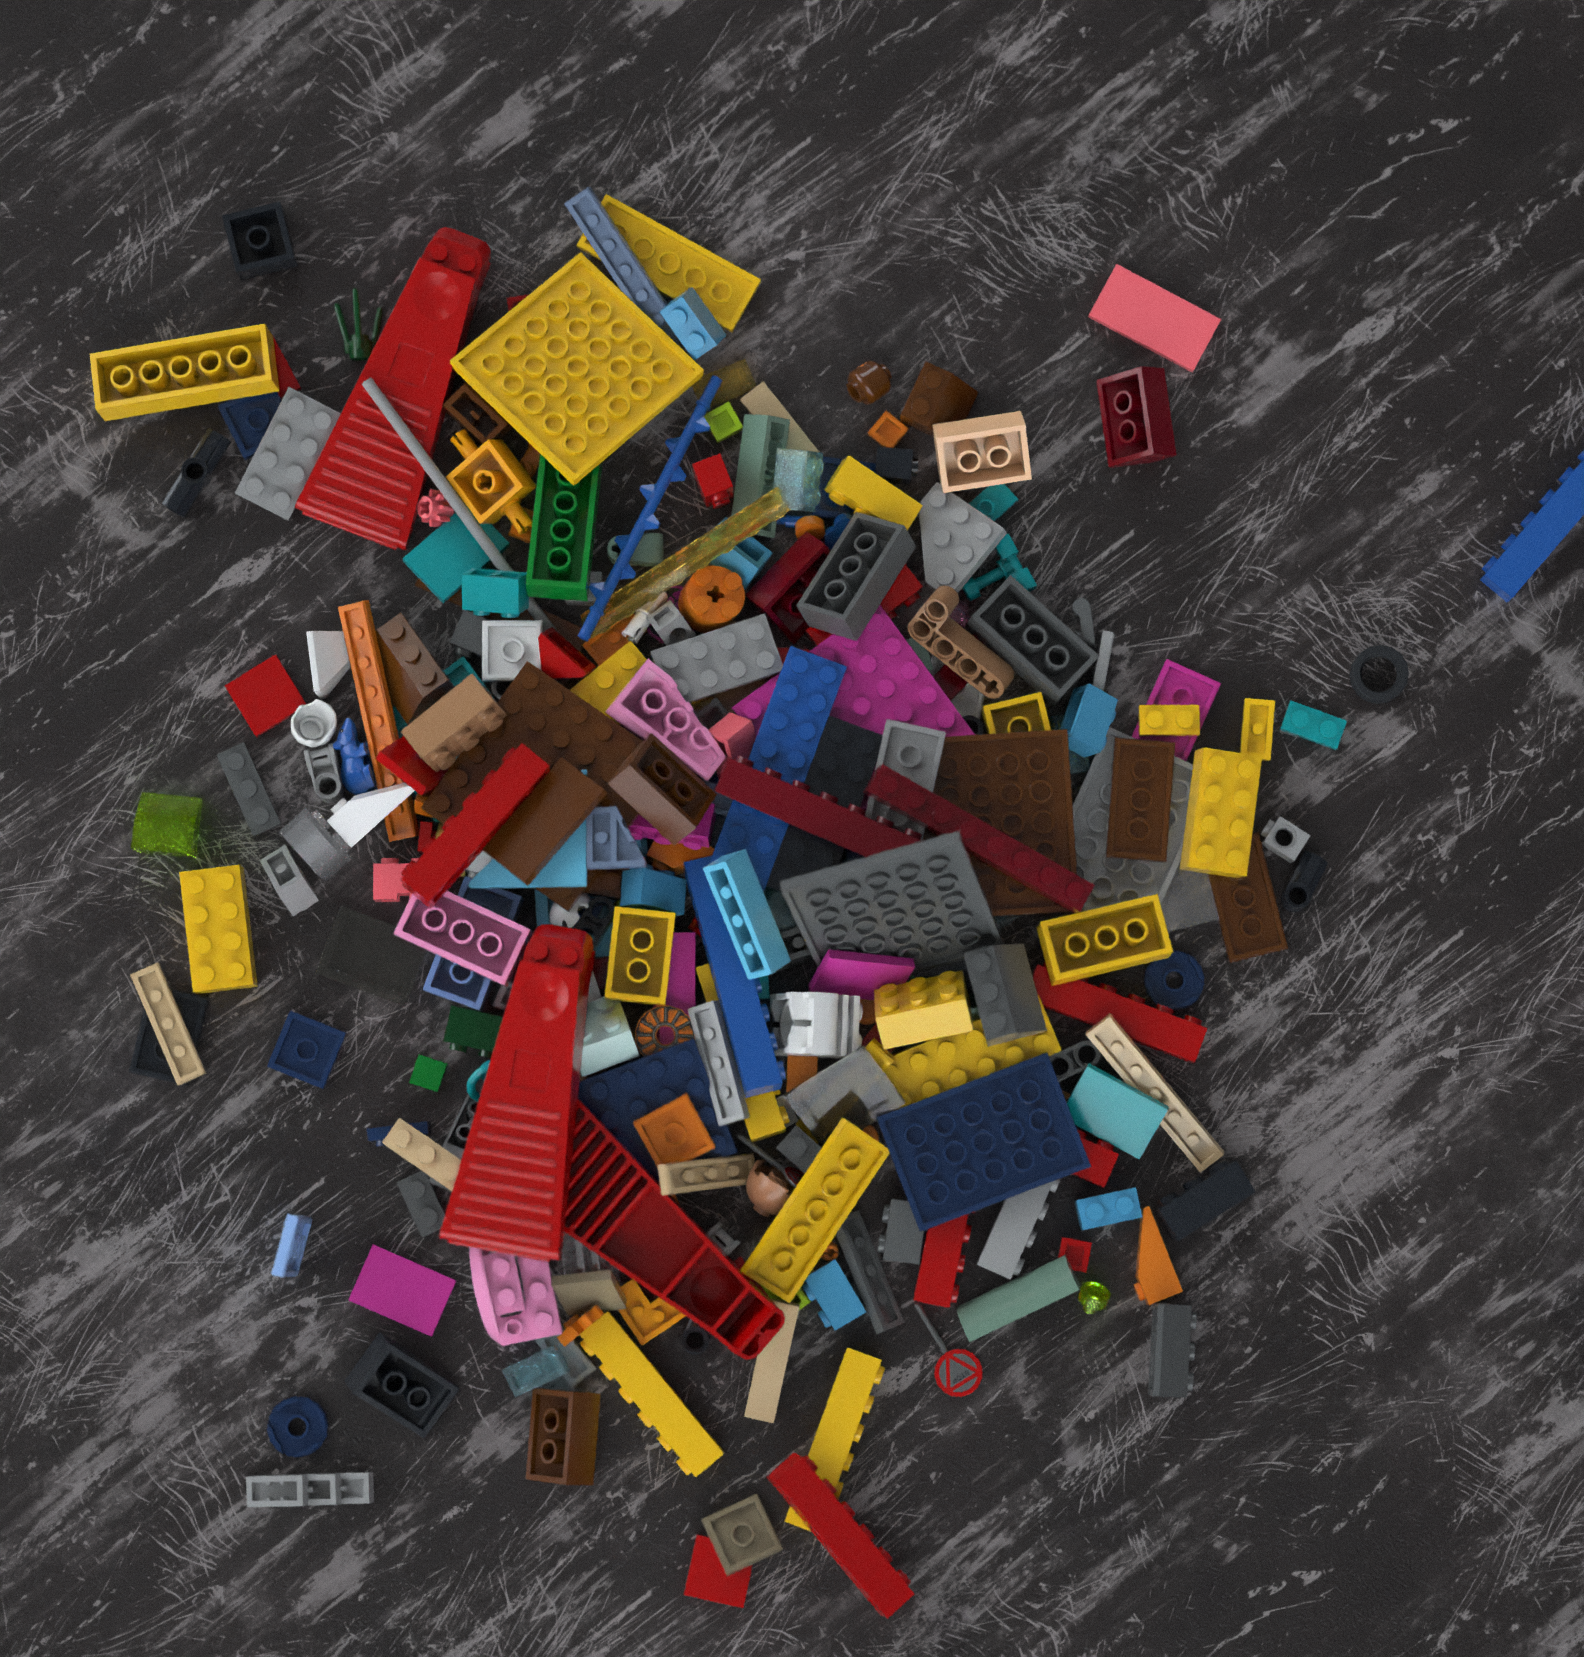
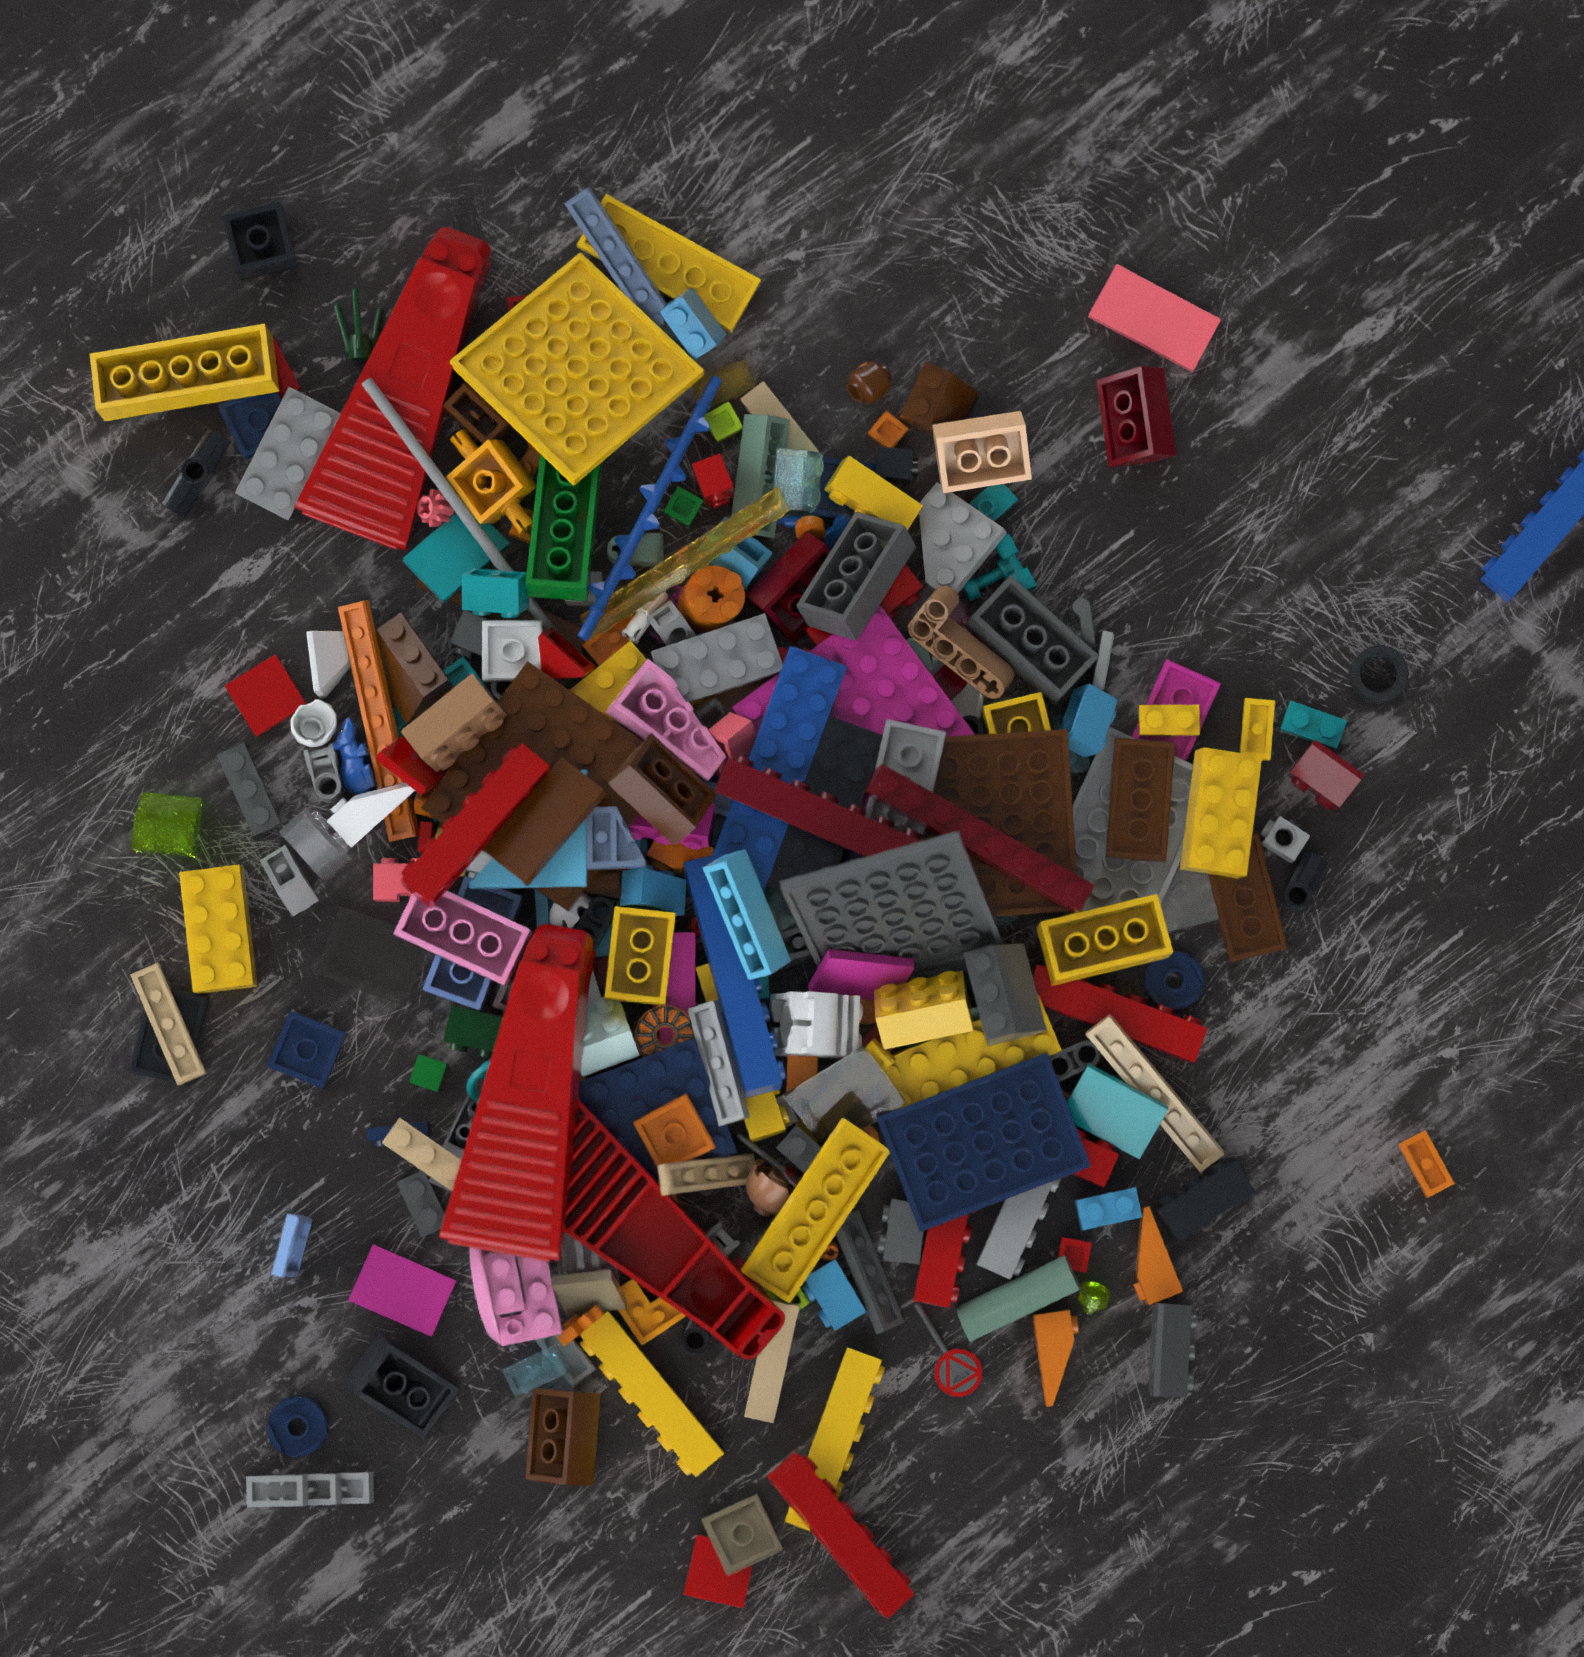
none -> green plate [663,486,704,528]
none -> orange slope [1032,1310,1079,1407]
none -> slope [1287,739,1364,810]
none -> orange plate [1397,1130,1455,1198]

